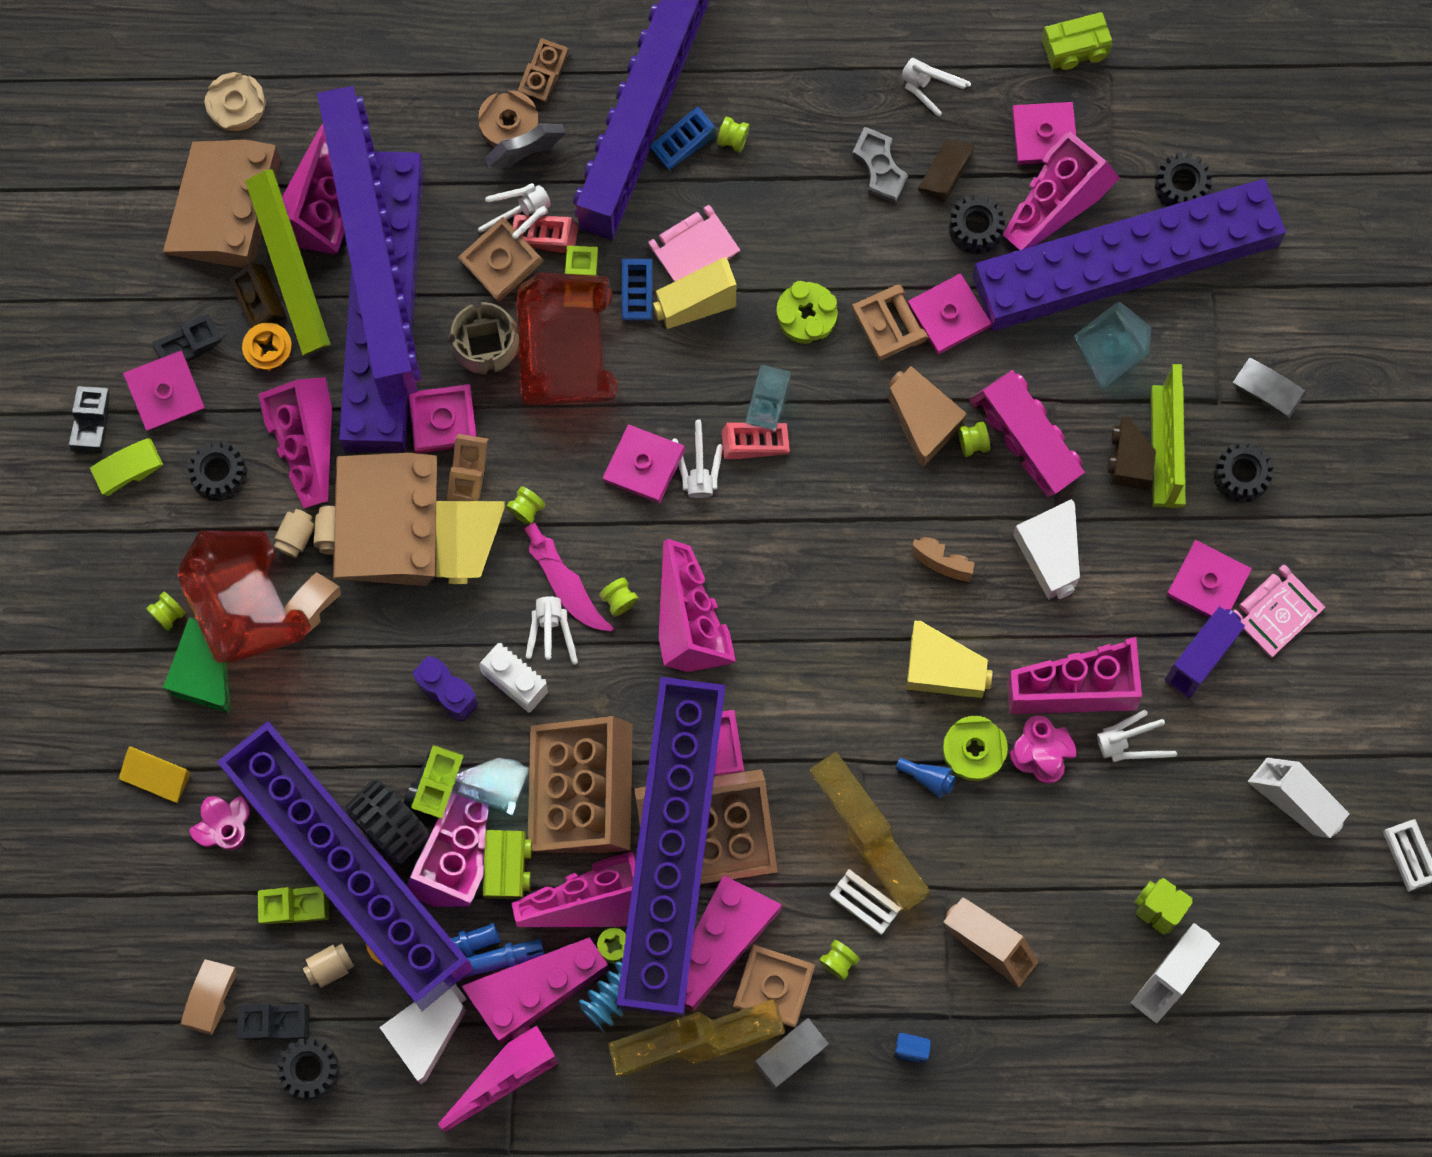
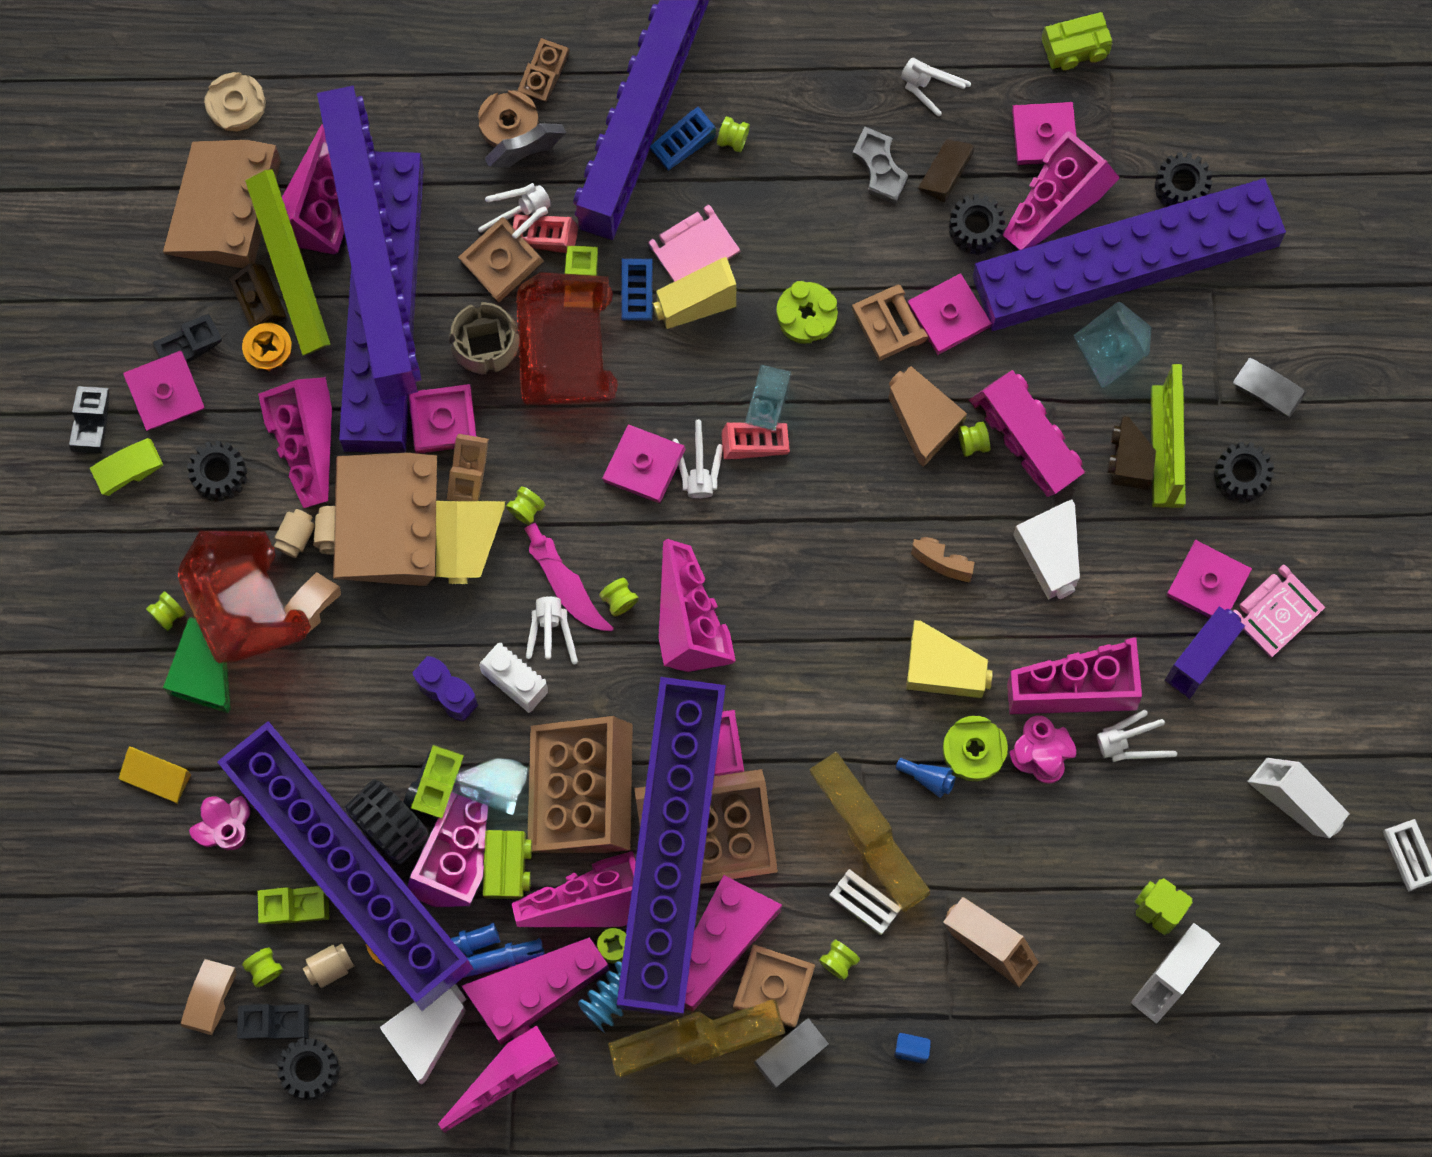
none -> lime wheel [242,947,284,988]

